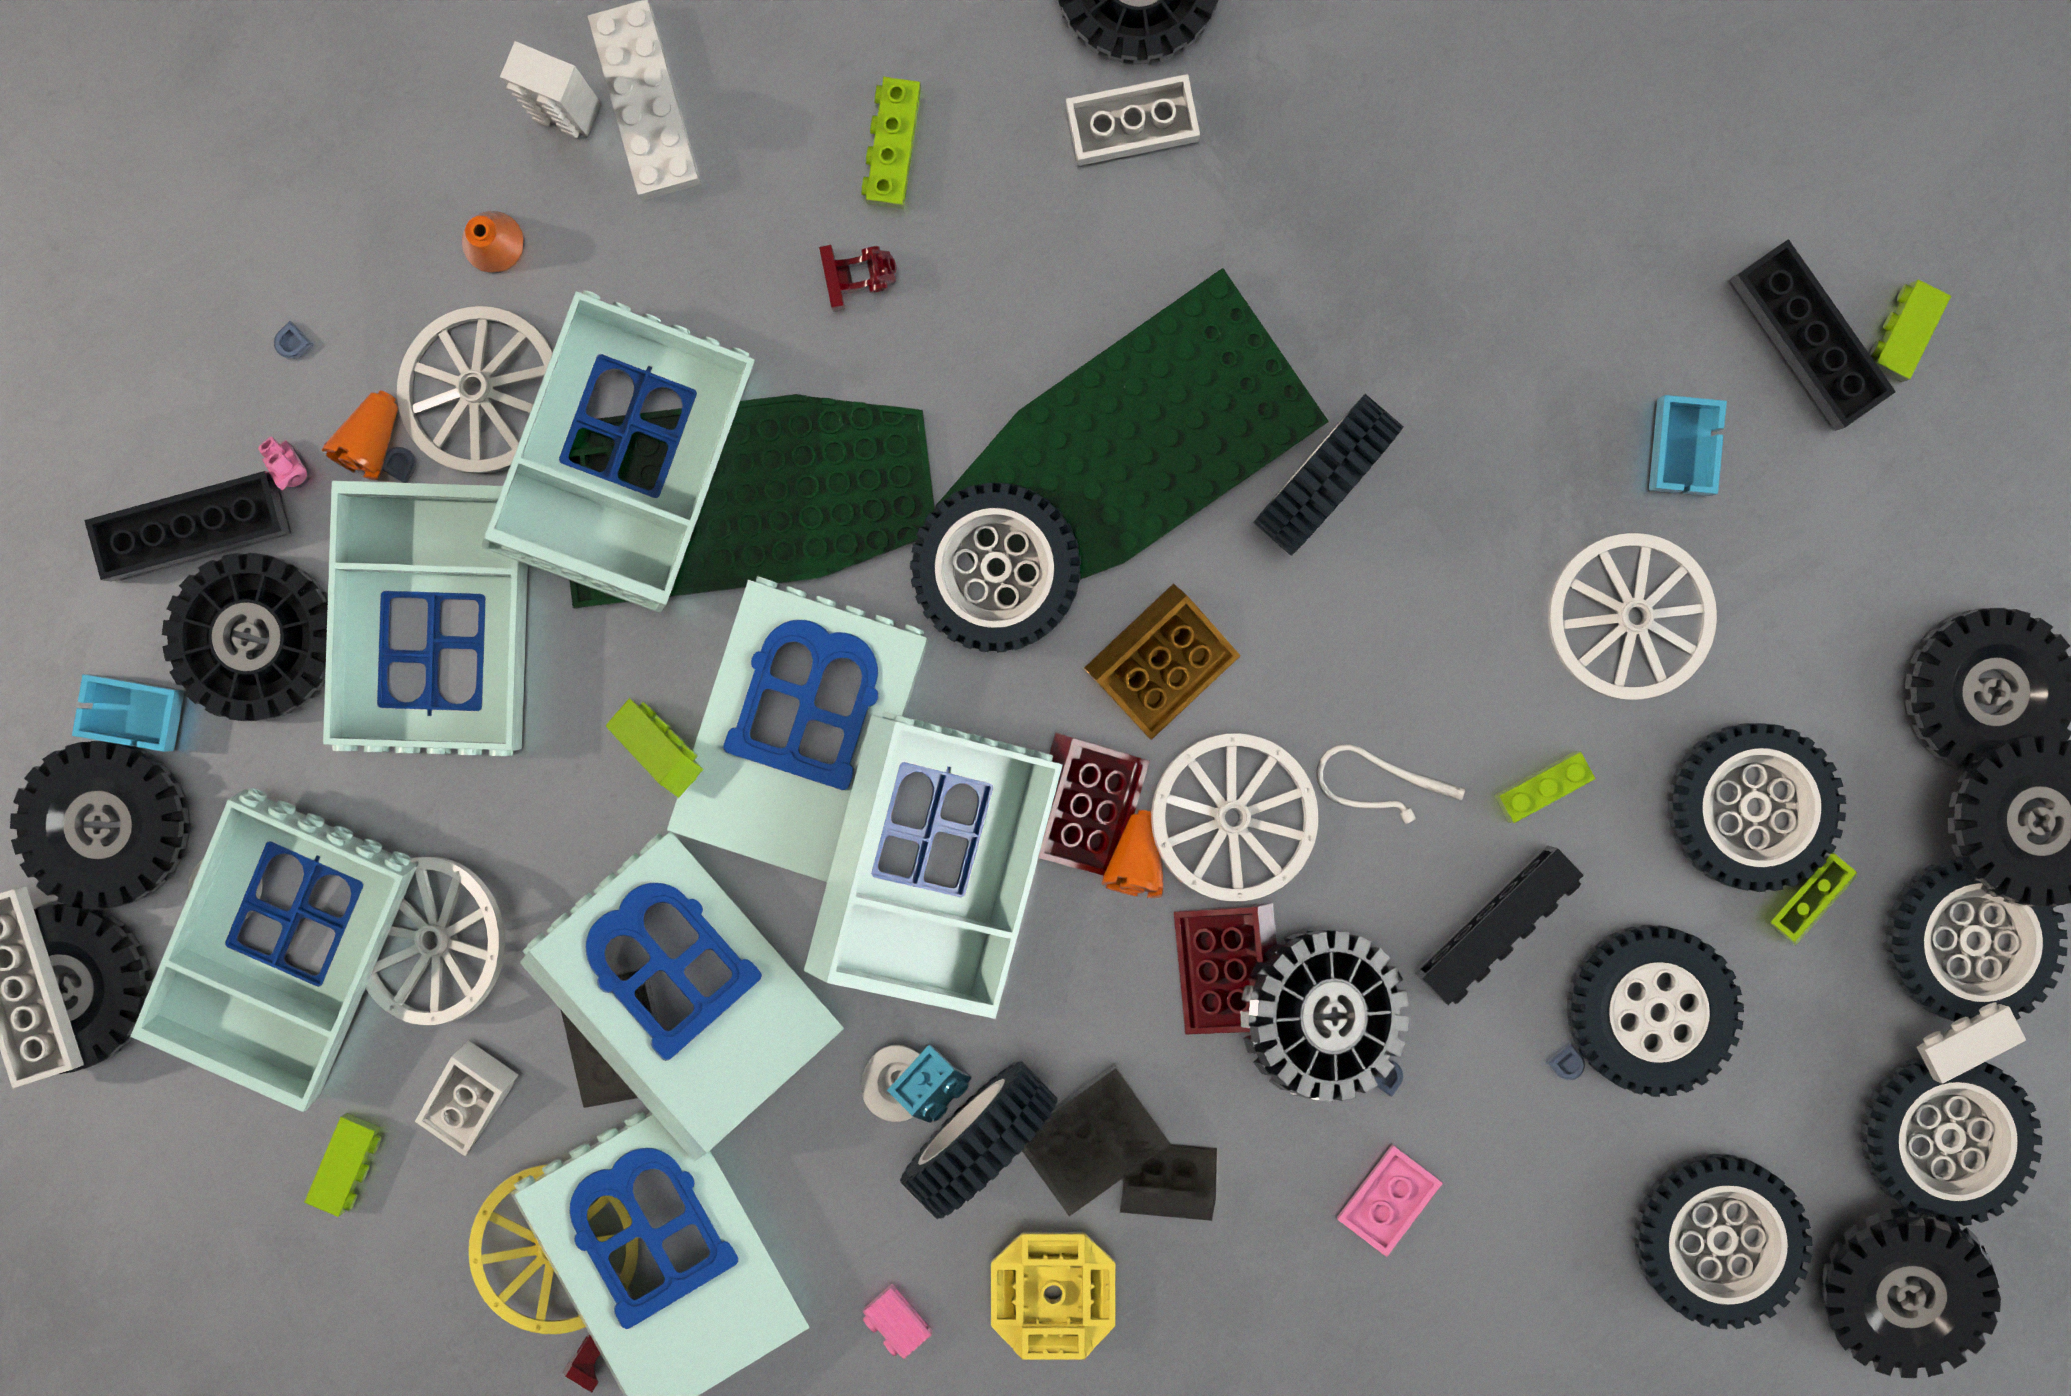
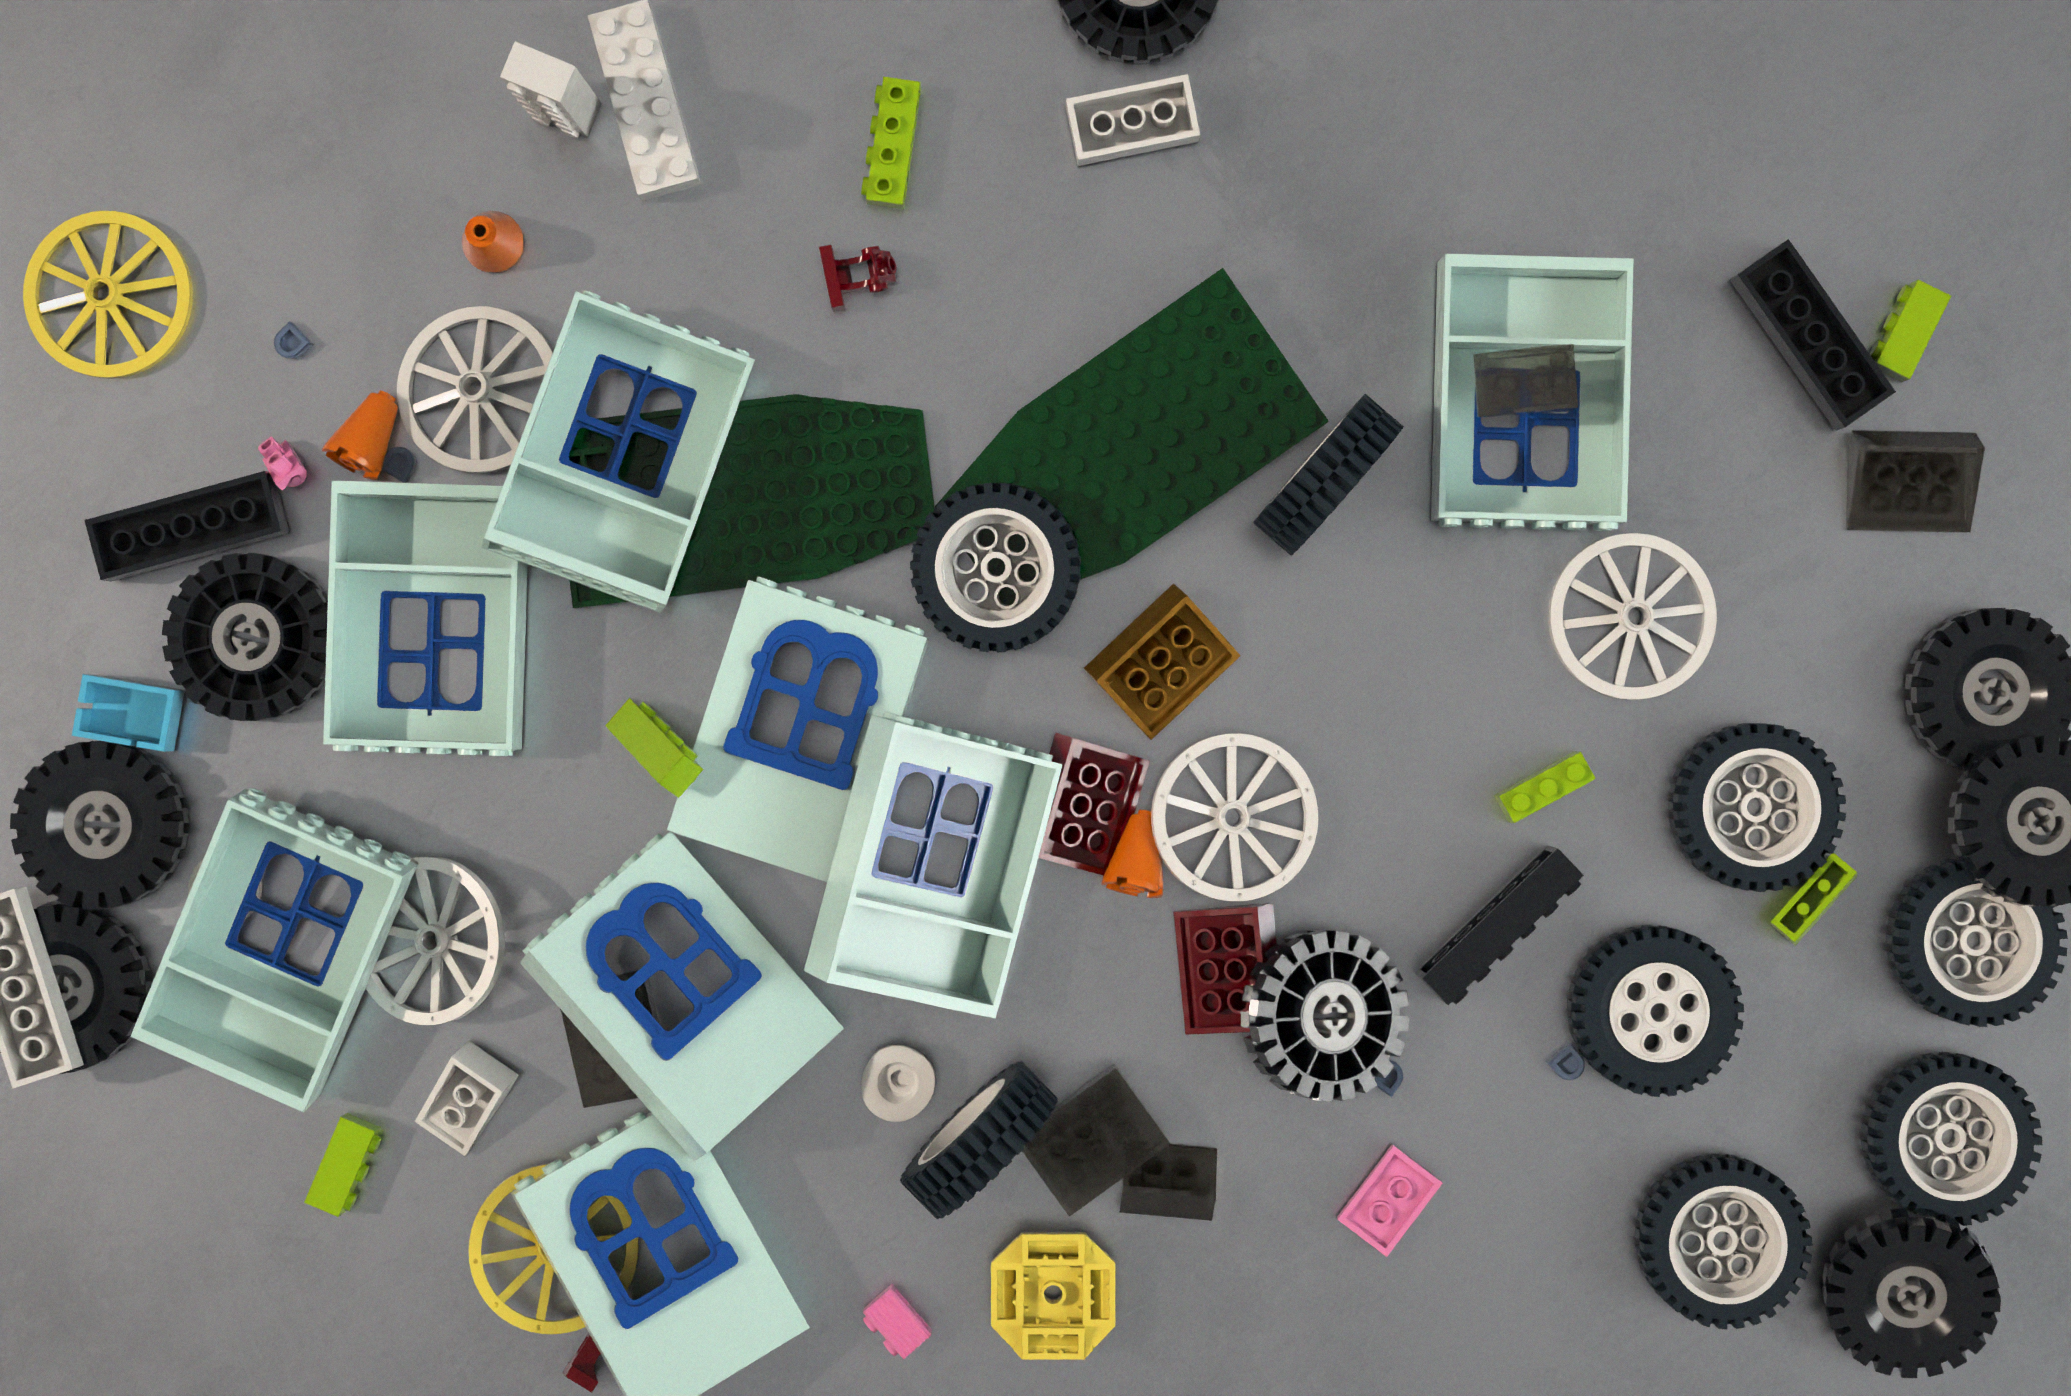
medium azure bracket [887,1045,972,1123] -> none
white piece [1316,744,1465,824] -> none
medium azure piece [1649,395,1727,496] -> none
white brick [1917,1002,2026,1084] -> none
none -> light yellow wheel [23,211,193,378]
none -> light aqua panel [1431,254,1634,531]
none -> clear smoke slope [1473,344,1578,417]
none -> clear smoke slope [1846,430,1985,532]

